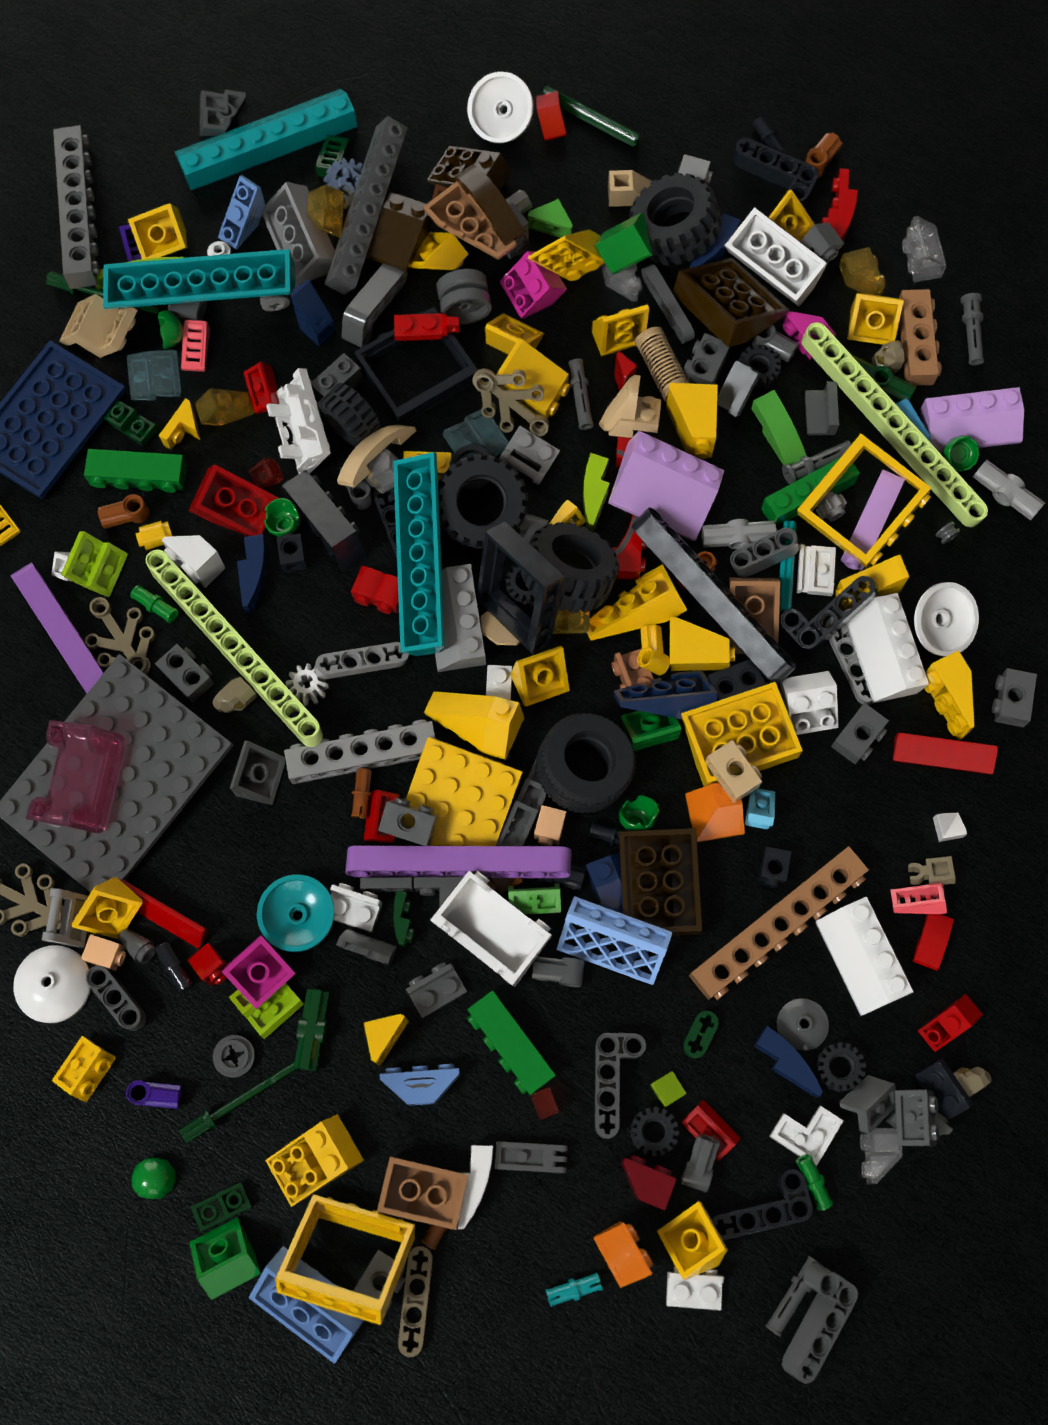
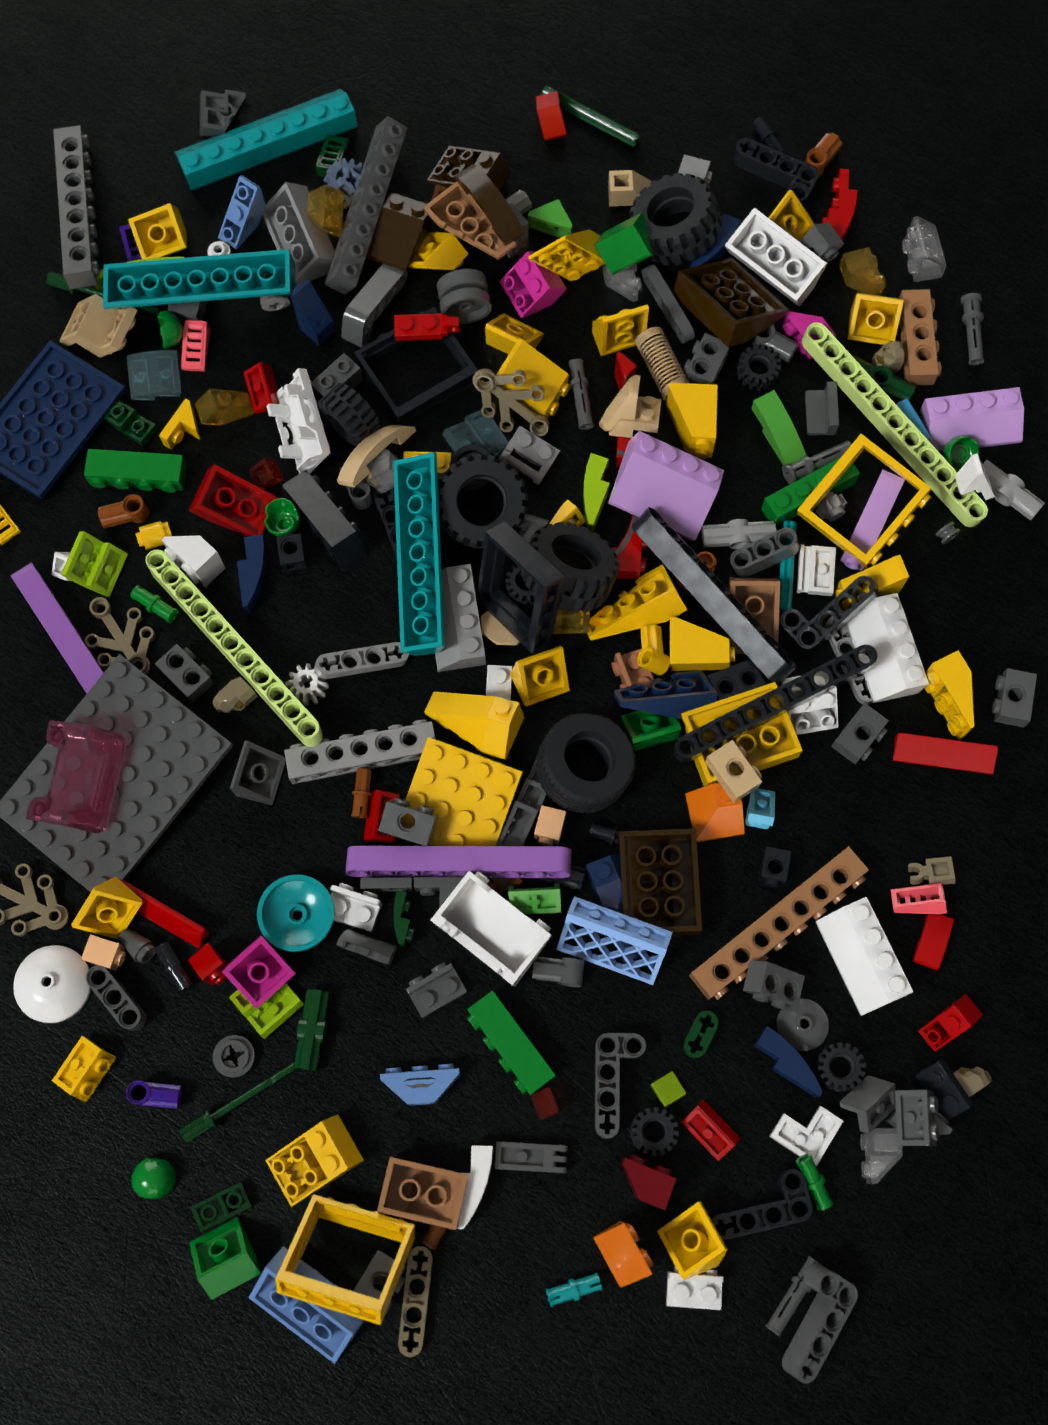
light grey plate [42,888,88,947] -> none
red brick [351,566,399,614] -> none
yellow slope [364,1014,409,1066] -> none
white dish [467,72,533,143] -> none
green hair [619,795,660,831] -> none
dark grey piece [681,1134,720,1193] -> none
panel [717,361,761,417] -> none
white dish [914,582,979,656] -> none
white slope [933,813,967,842] -> none
none -> black beam [674,644,878,762]
none -> dark grey brick [743,960,805,1009]
none -> white slope [955,453,995,500]

